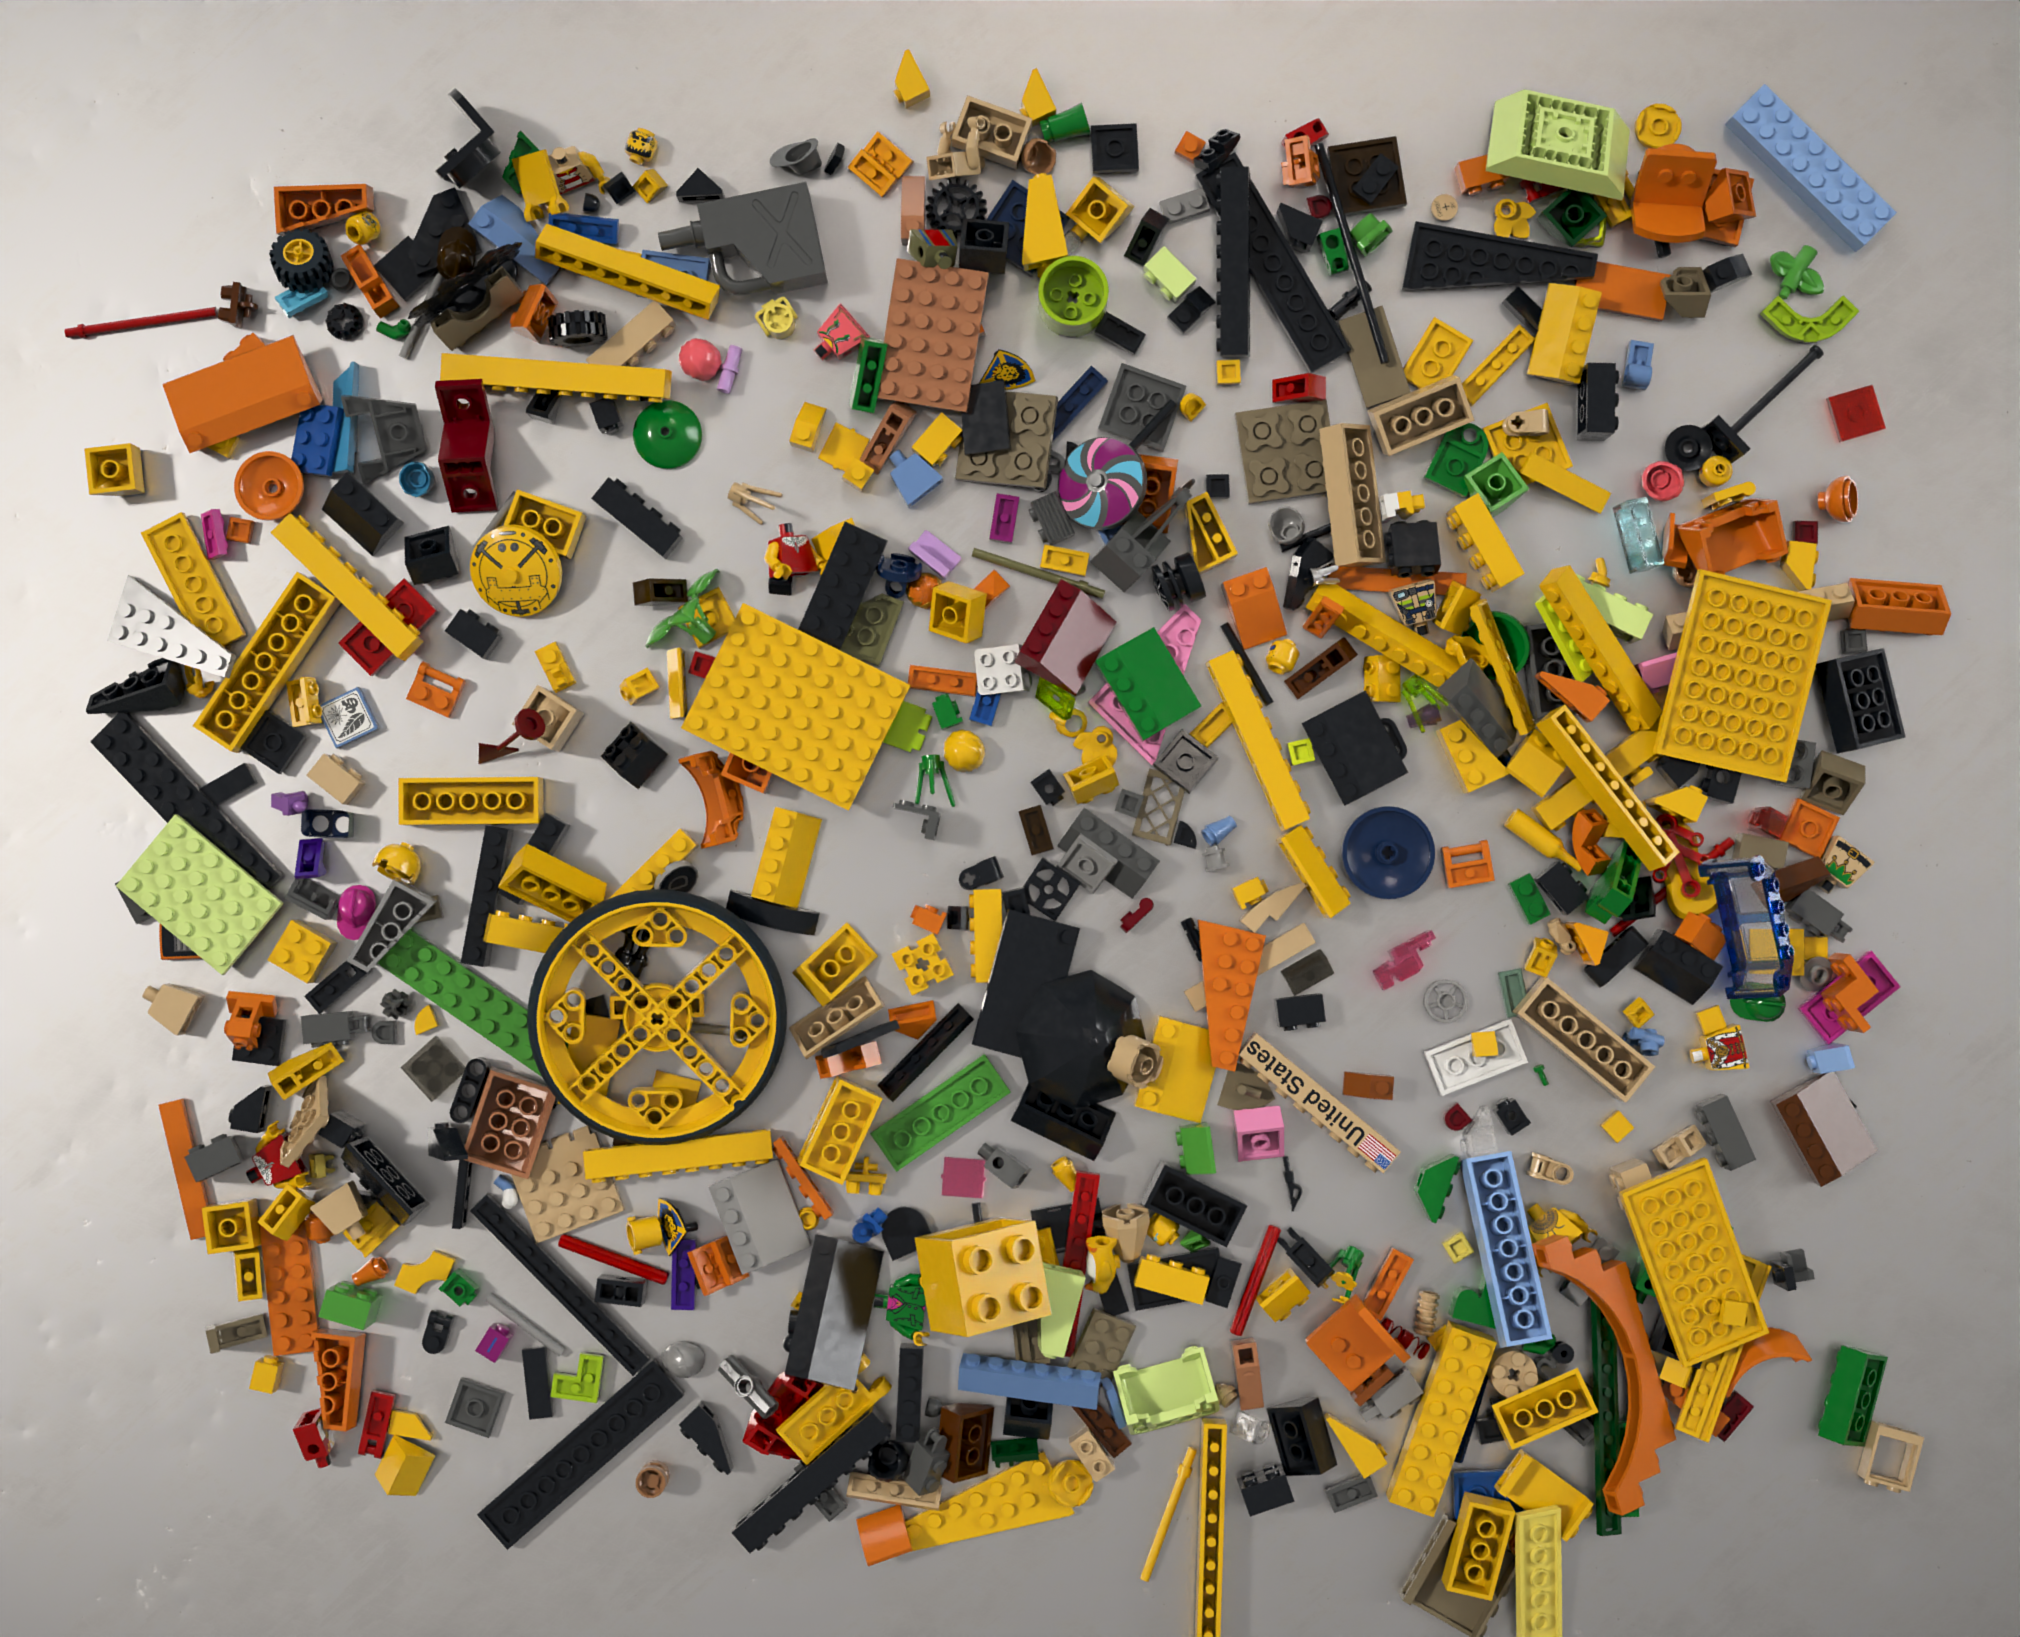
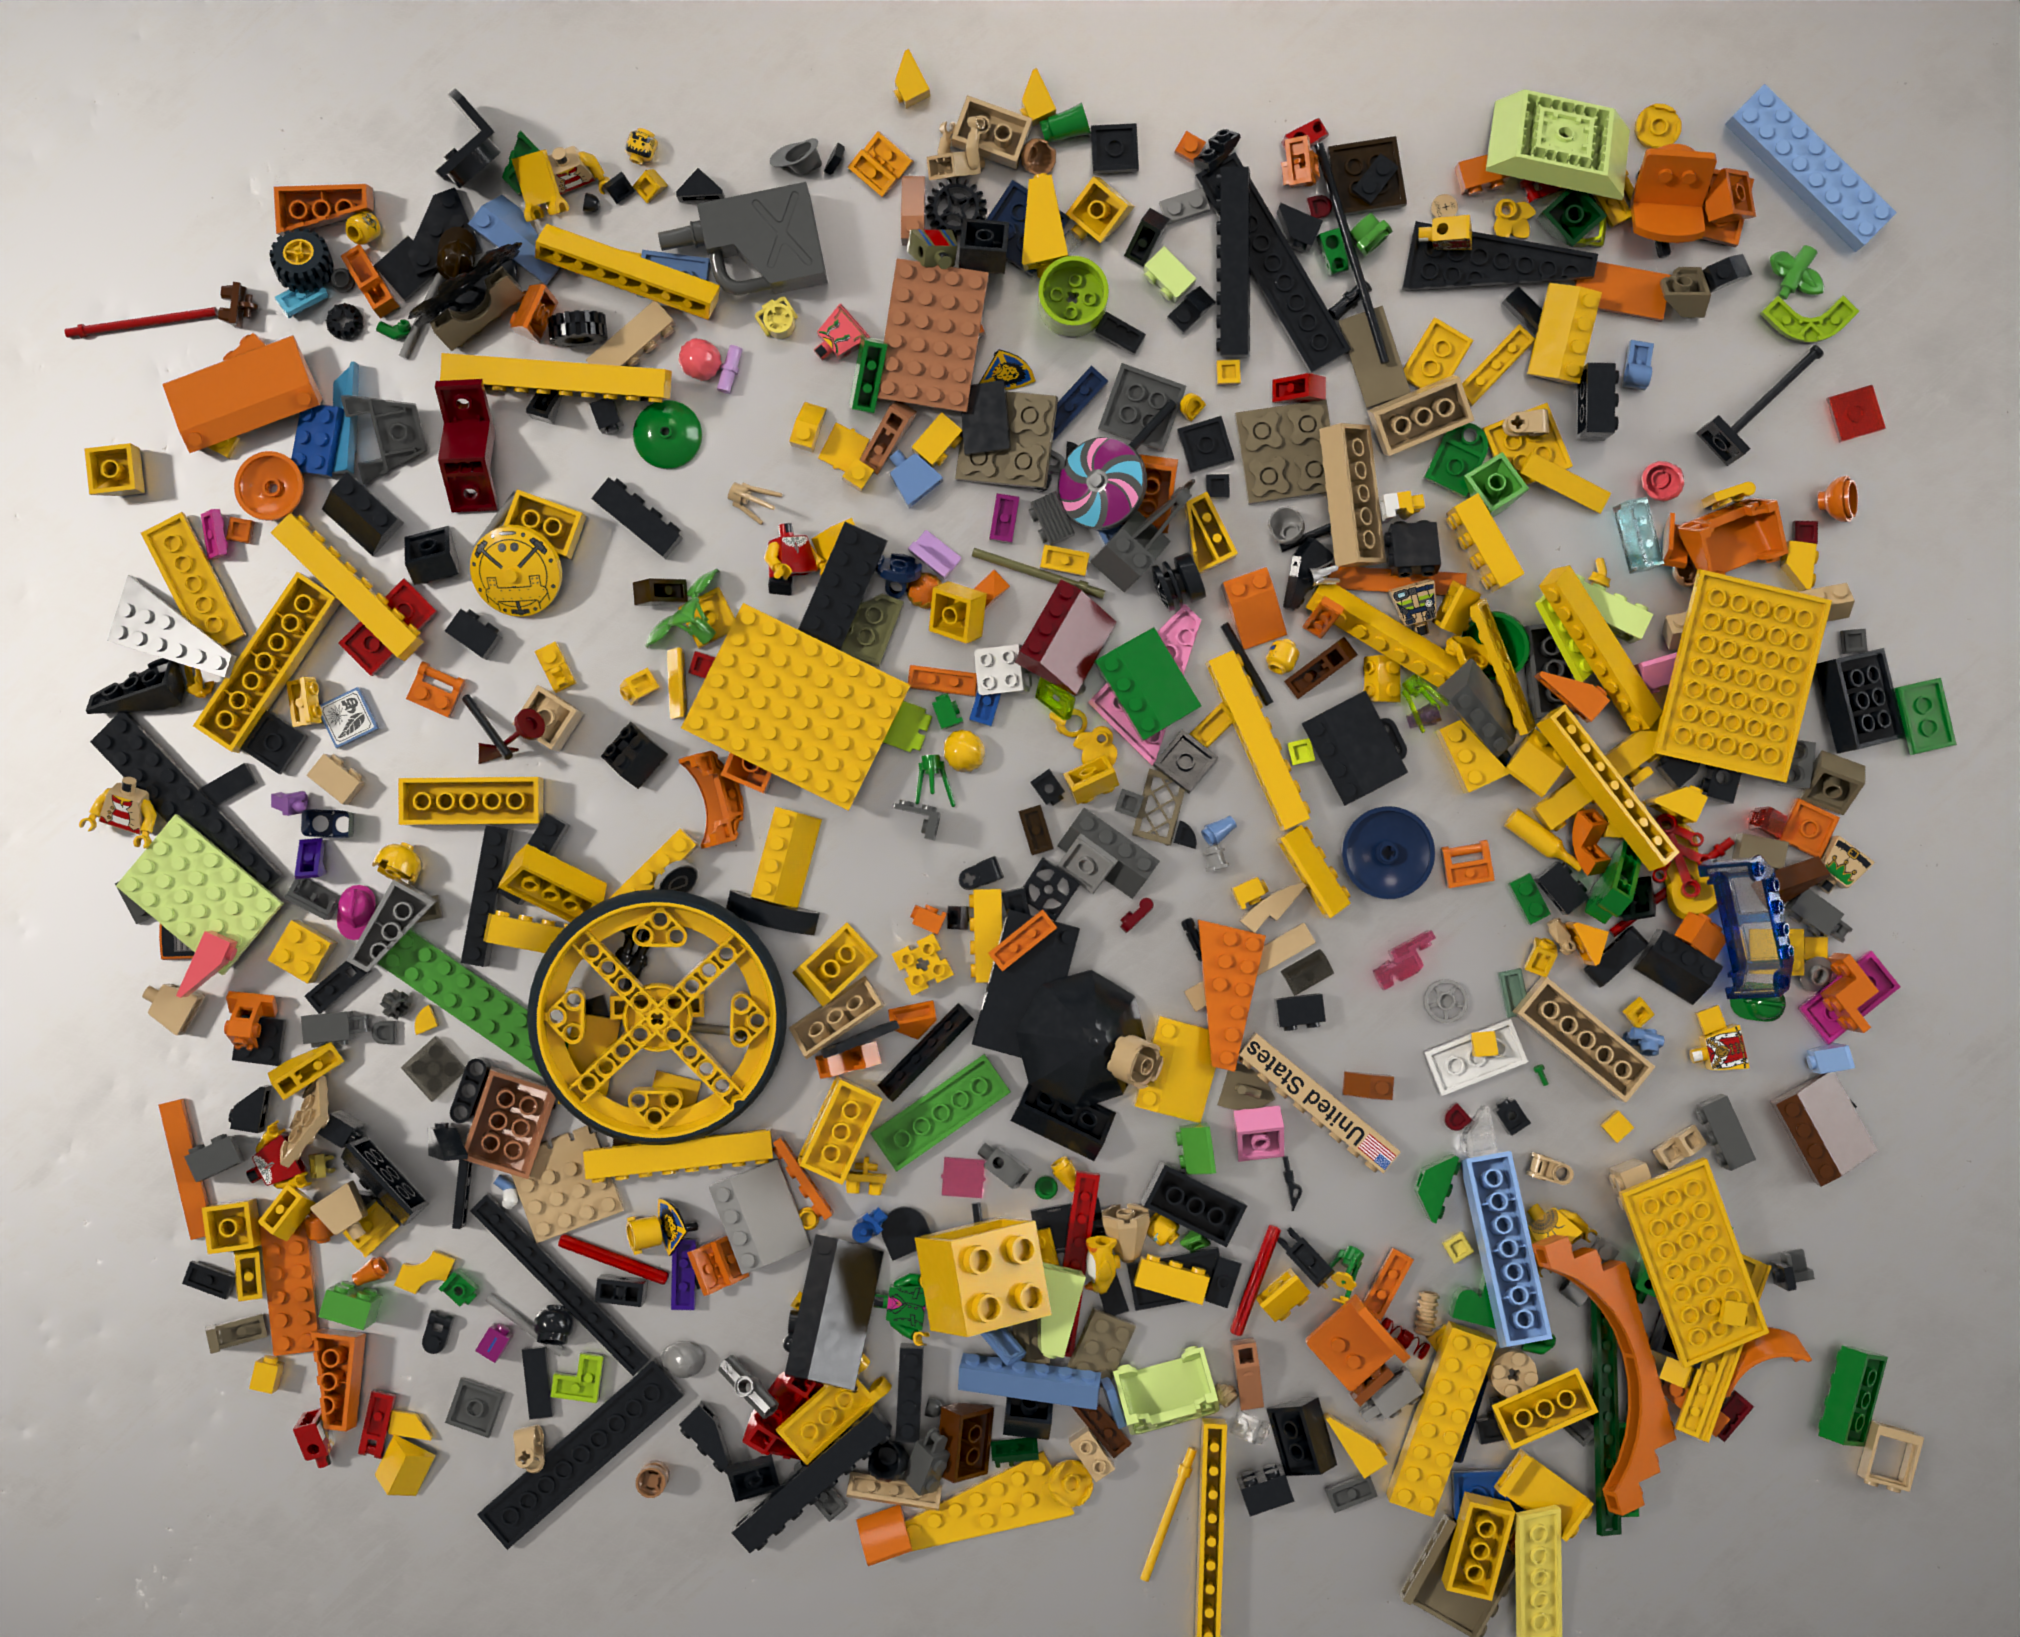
dark azure hair [399,461,435,497] -> none
blue plate [548,213,619,244] -> none
leg [1533,1341,1574,1381] -> none
black dish [1665,425,1712,471] -> none
yellow head [1699,455,1733,488] -> none
orange slope [1848,578,1951,635] -> none
none -> torso [79,777,157,849]
none -> coral slope [176,931,238,998]
none -> black plate [182,1261,235,1300]
none -> black bar [462,695,513,760]
none -> tan piece [513,1424,545,1473]
none -> black piece [534,1305,574,1345]
none -> black plate [726,1454,780,1502]
none -> medium blue tile [981,1327,1027,1366]
none -> orange plate [988,909,1058,971]
none -> green tile [1035,1175,1058,1200]
none -> black tile [1177,416,1235,474]
none -> yellow torso [1419,215,1472,250]
none -> green tile [1894,678,1957,755]

